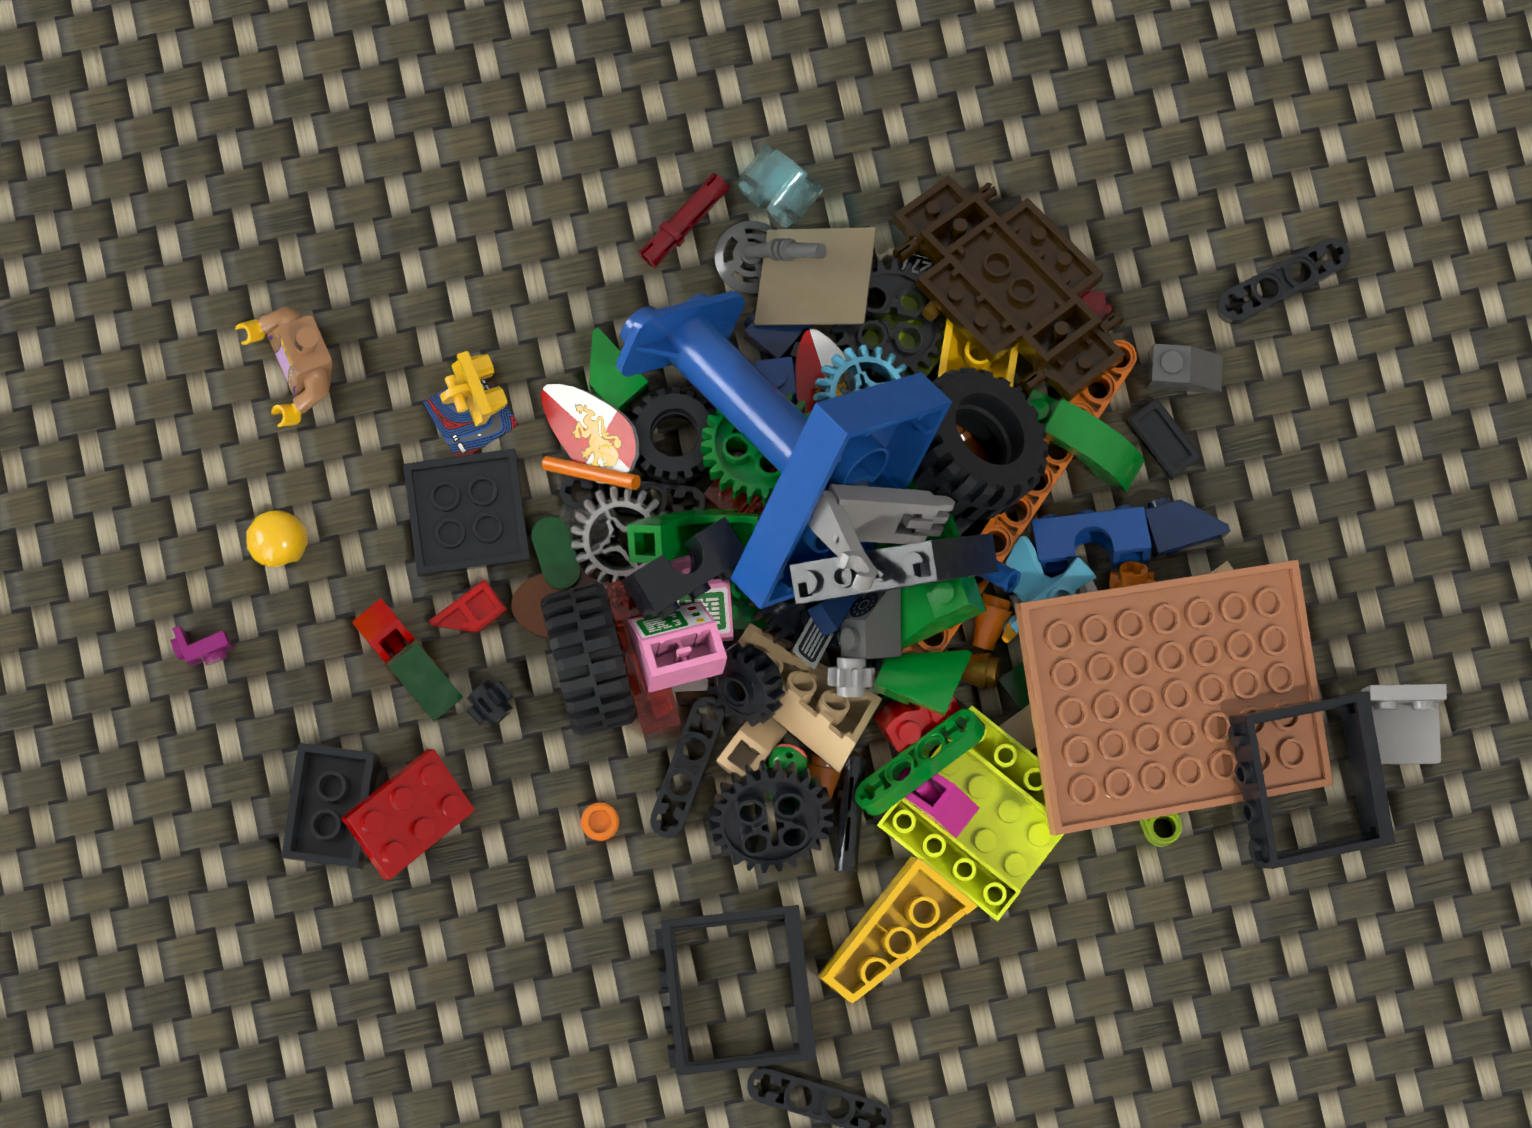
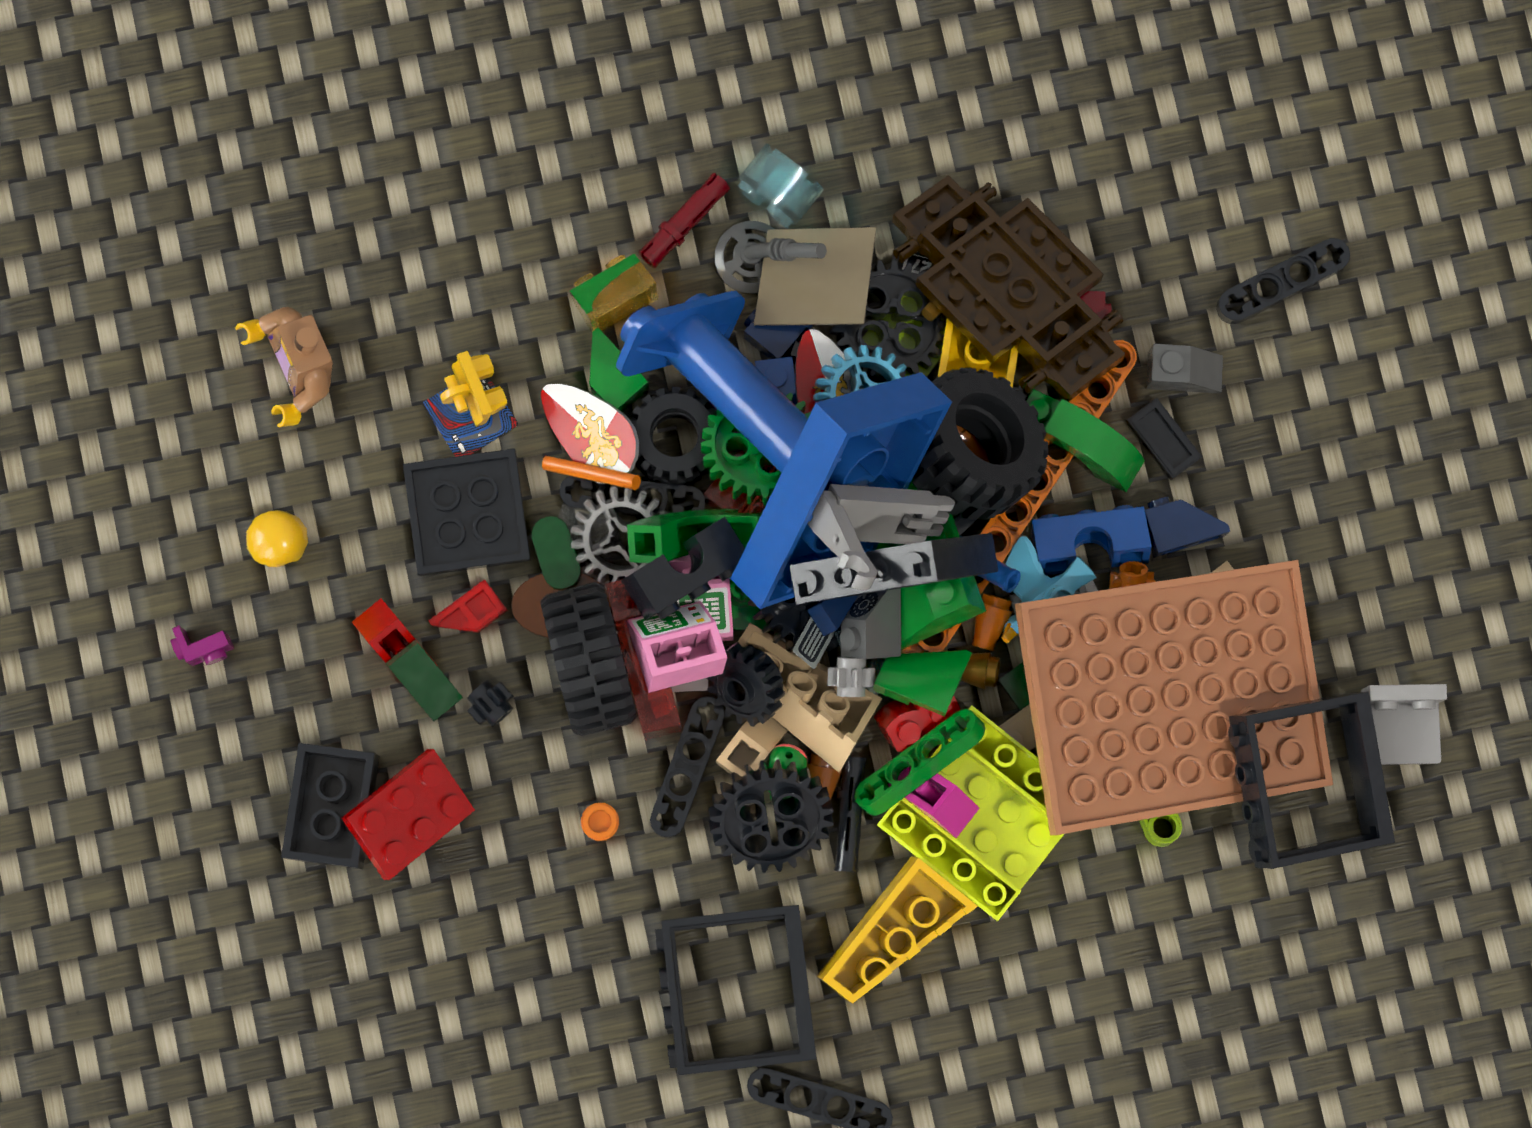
none -> clear yellow slope [570,254,658,332]

